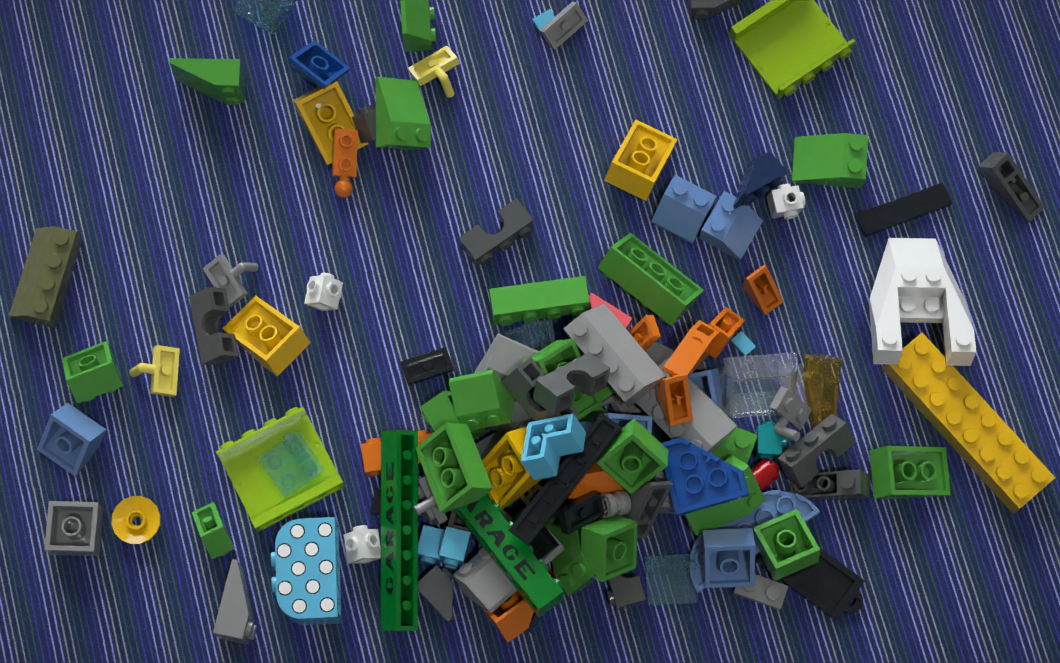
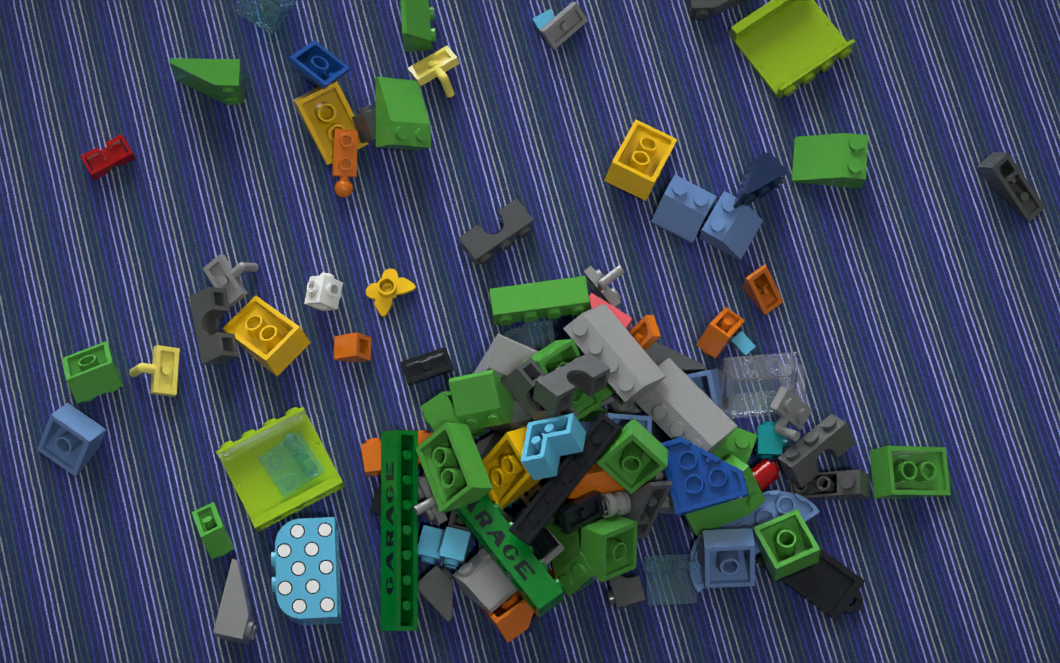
olive slope [8,226,82,328] -> none
light grey brick [44,501,104,556] -> none
yellow dish [111,496,161,544] -> none
white brick [344,525,381,564] -> none
bright green slope [597,232,704,326] -> none
orange slope [656,373,693,426] -> none
orange slope [662,320,720,378] -> none
light grey plate [733,574,788,611] -> none
white brick [766,184,805,220] -> none
clear yellow slope [803,354,842,429] -> none
black tile [856,182,952,237] -> none
white wedge [869,238,976,366] -> none
yellow brick [882,333,1055,514] -> none
none -> red piece [80,134,136,180]
none -> orange brick [333,332,372,362]
none -> yellow animal [366,268,416,318]
none -> light grey plate [583,265,625,309]

